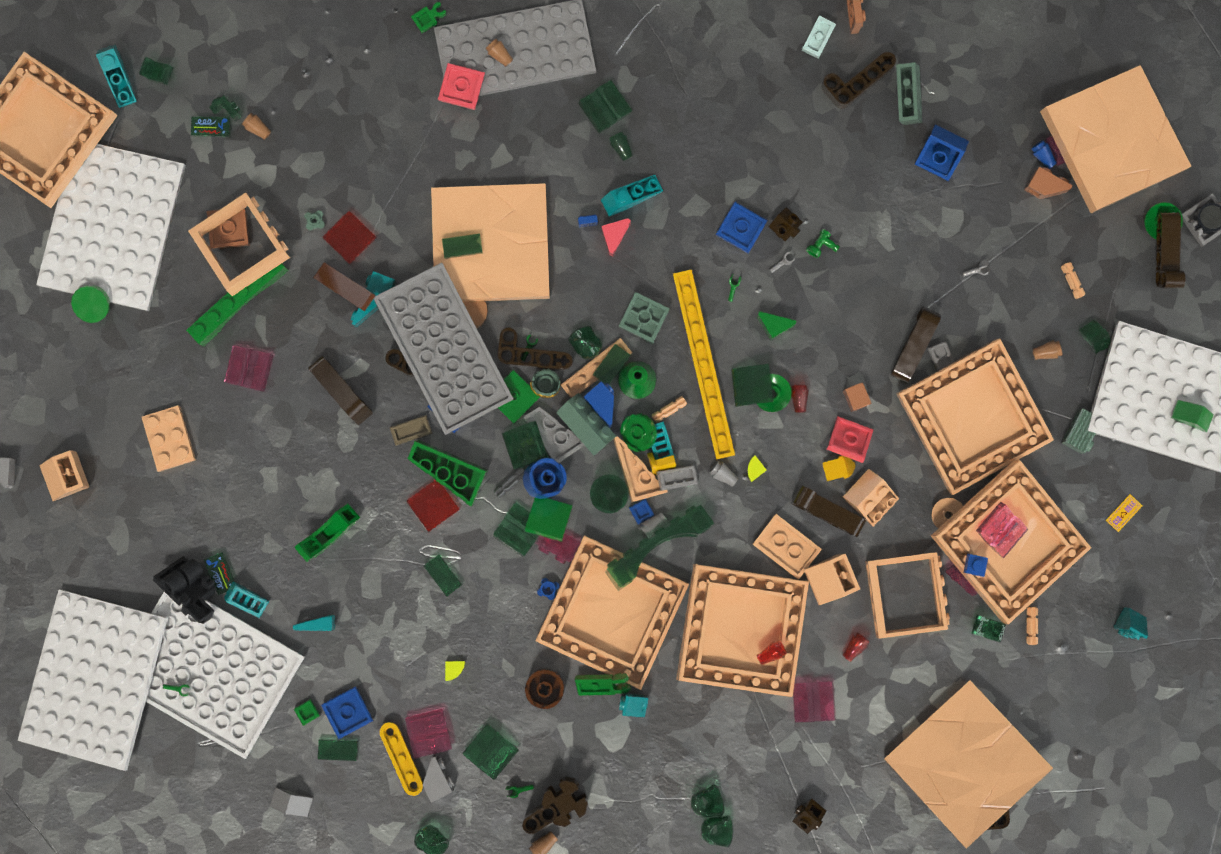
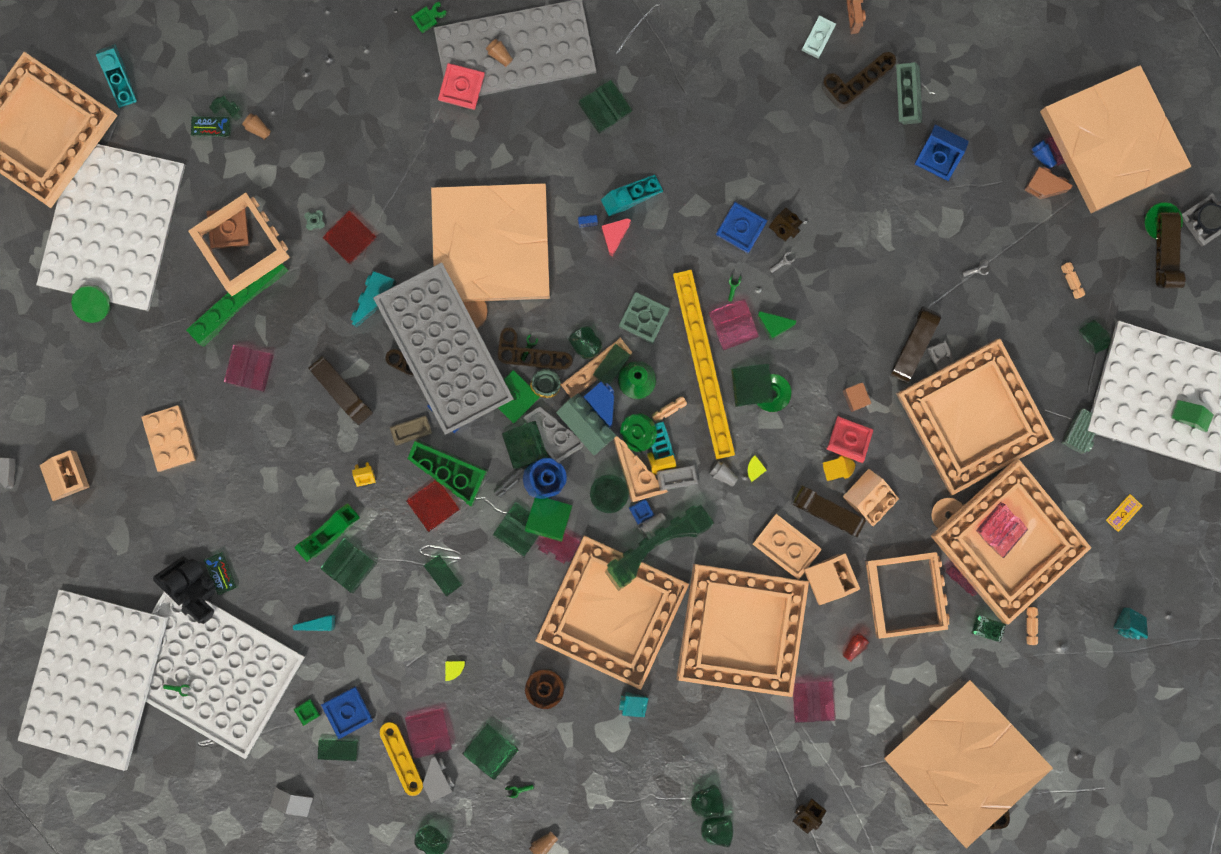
clear green bracket [139,57,174,85] -> none
teal slope [224,581,269,618] -> none
reddish brown tile [313,263,375,311] -> none
clear green tile [442,234,483,259] -> none
dark brown connector [522,776,588,834] -> none
blue plate [537,578,559,600] -> none
green hinge [575,673,631,696] -> none
clear green cone [609,132,633,161] -> none
clear red cone [756,640,787,665] -> none
clear red cone [791,385,809,413] -> none
green piece [806,229,840,258] -> none
blue plate [963,554,988,577] -> none
medium nougat cone [1032,340,1062,360] -> none
none -> clear green slope [320,538,377,594]
none -> yellow tile [352,462,376,487]
none -> clear pink slope [709,299,759,350]

